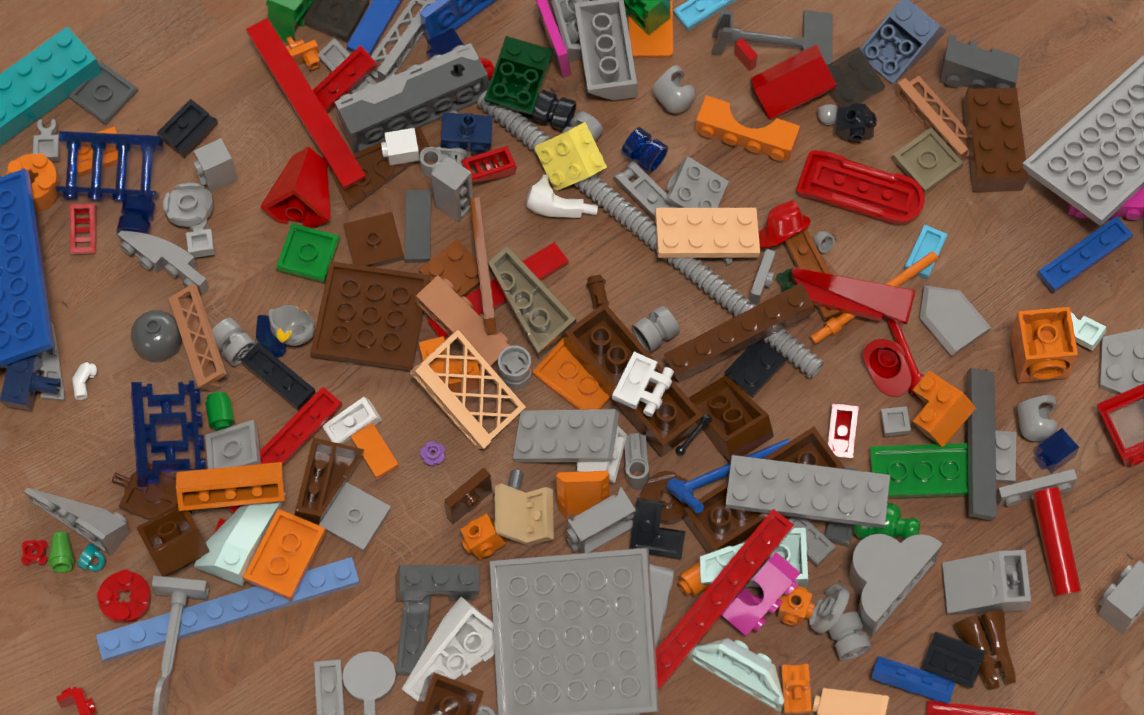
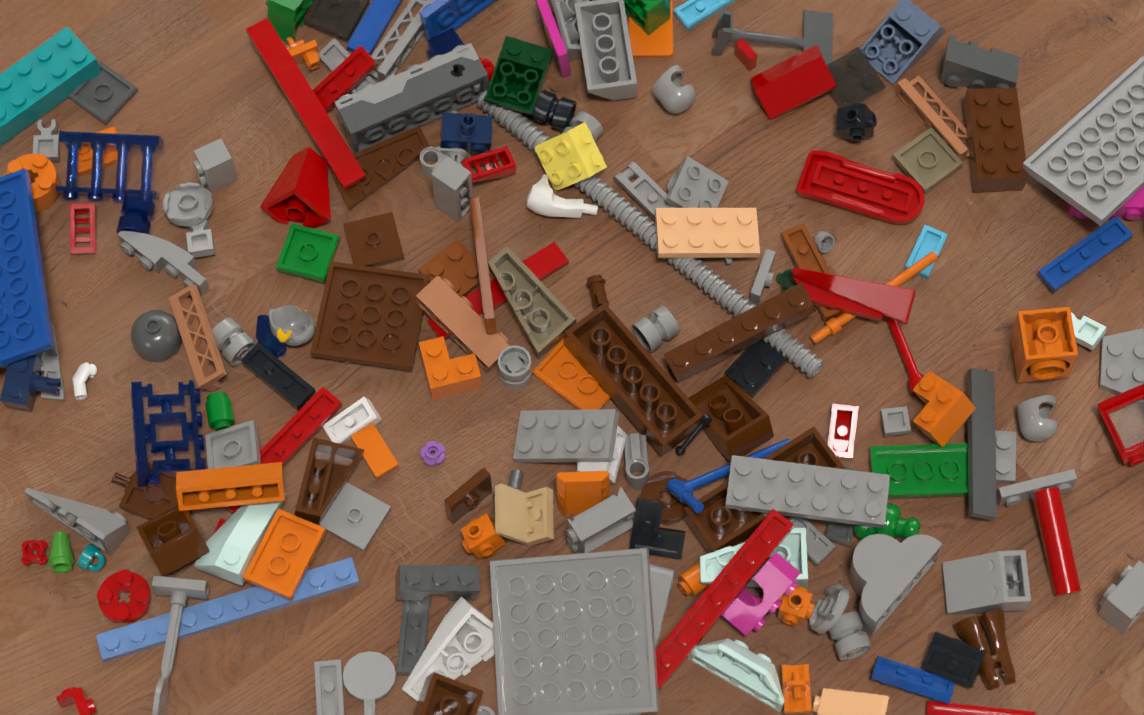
black plate [157,99,218,158] -> none
white brick [381,128,419,165] -> none
dark grey tile [404,190,432,262] -> none
light nougat fence [410,330,525,449] -> none
white plate [612,352,674,417] -> none
clear blue wheel [621,127,669,173] -> none
orange arch [695,95,800,162] -> none
red piece [758,200,811,248] -> none
light grey hinge [817,105,837,125] -> none
red piece [863,339,912,397] -> none
light grey tile [920,285,992,357] -> none
clear blue brick [1035,428,1079,474] -> none

